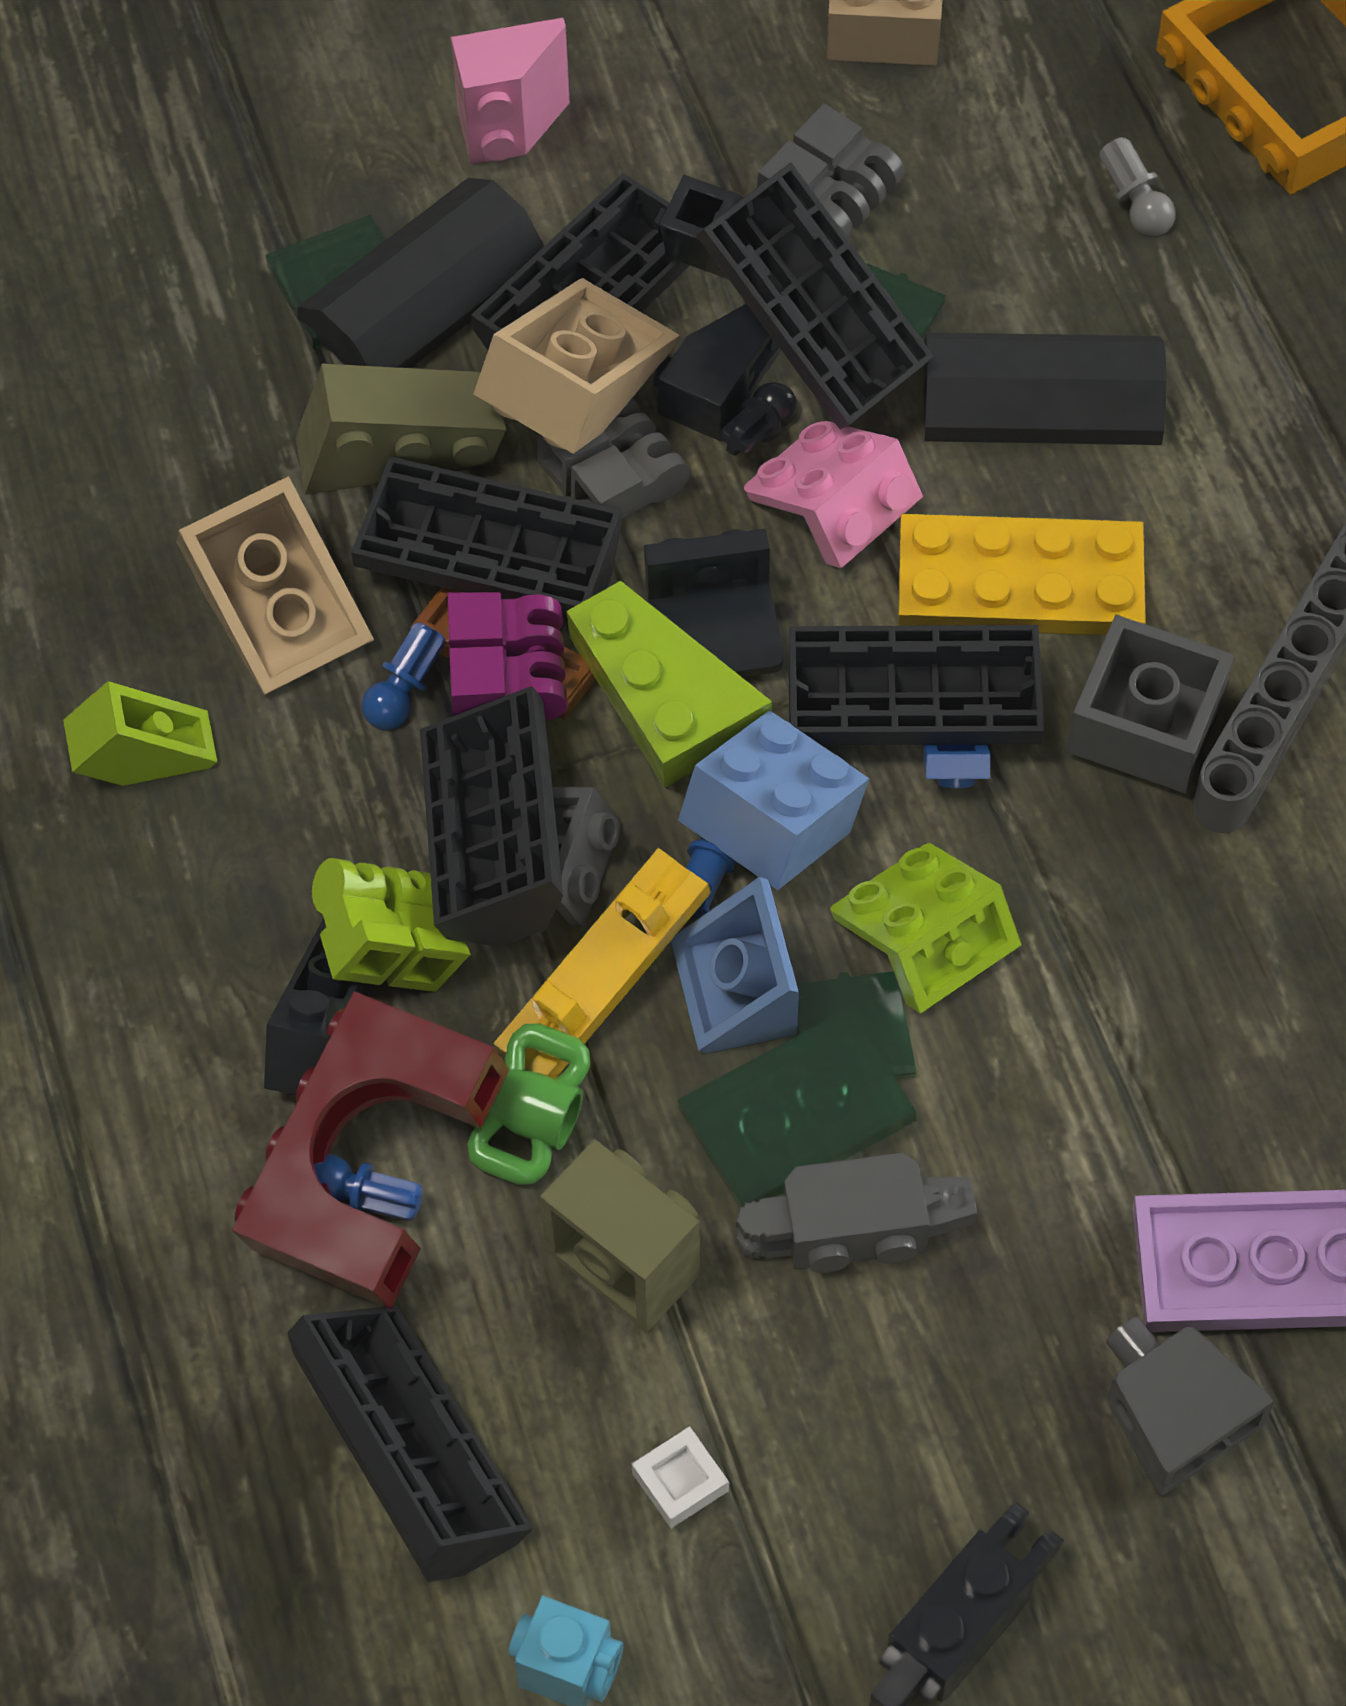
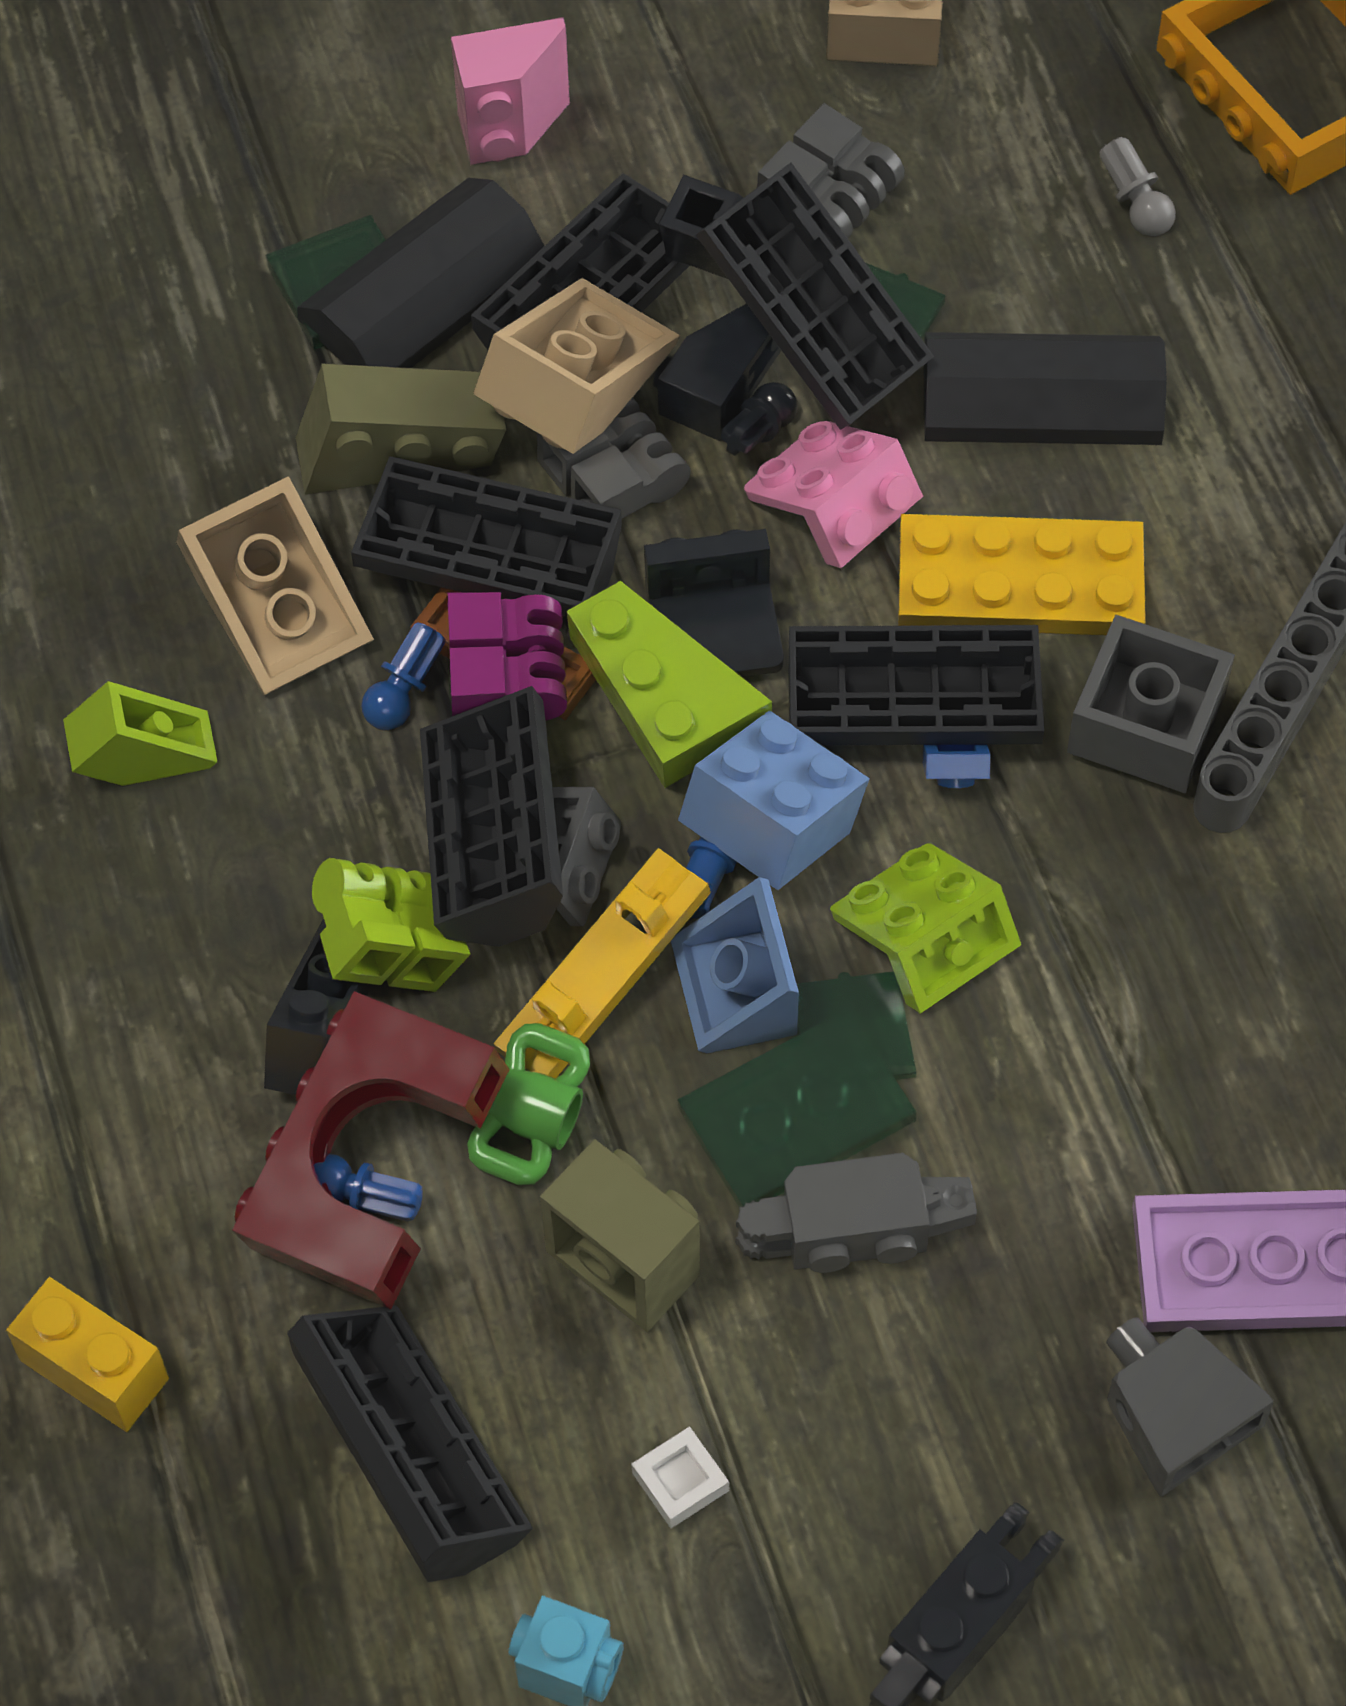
none -> yellow brick [6,1276,169,1432]

